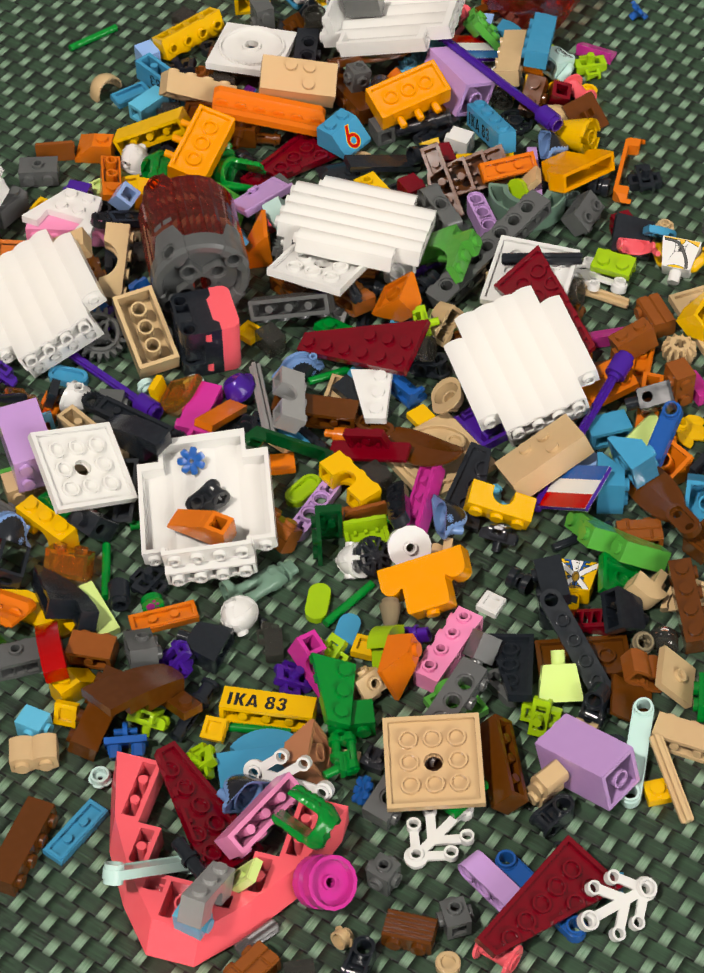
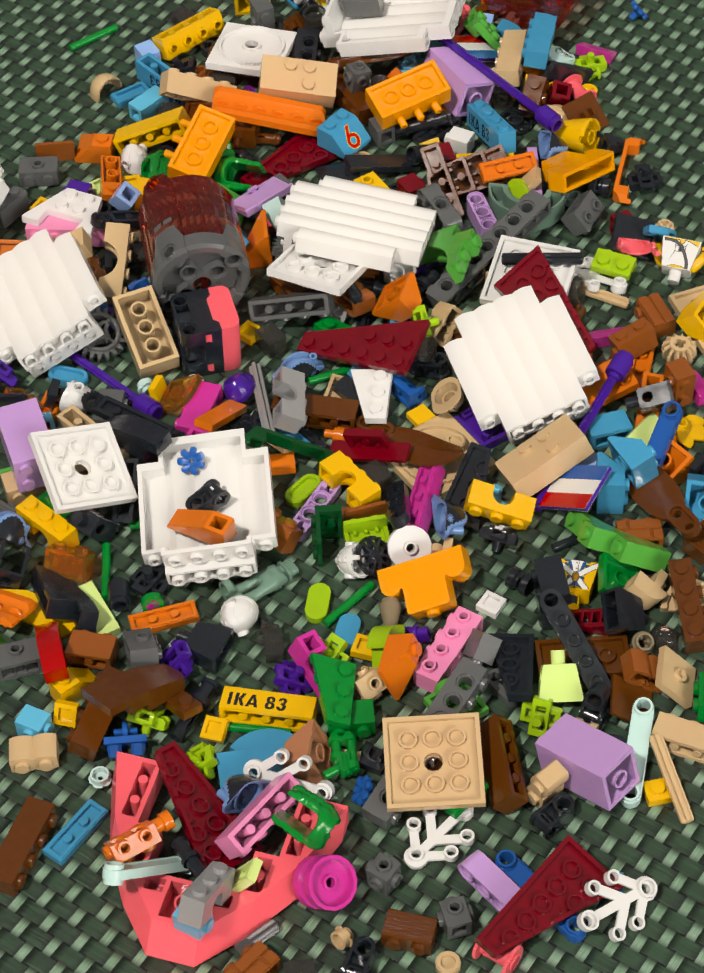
none -> orange brick [102,810,176,863]
none -> black tile [543,61,594,85]
none -> black tile [600,133,624,155]

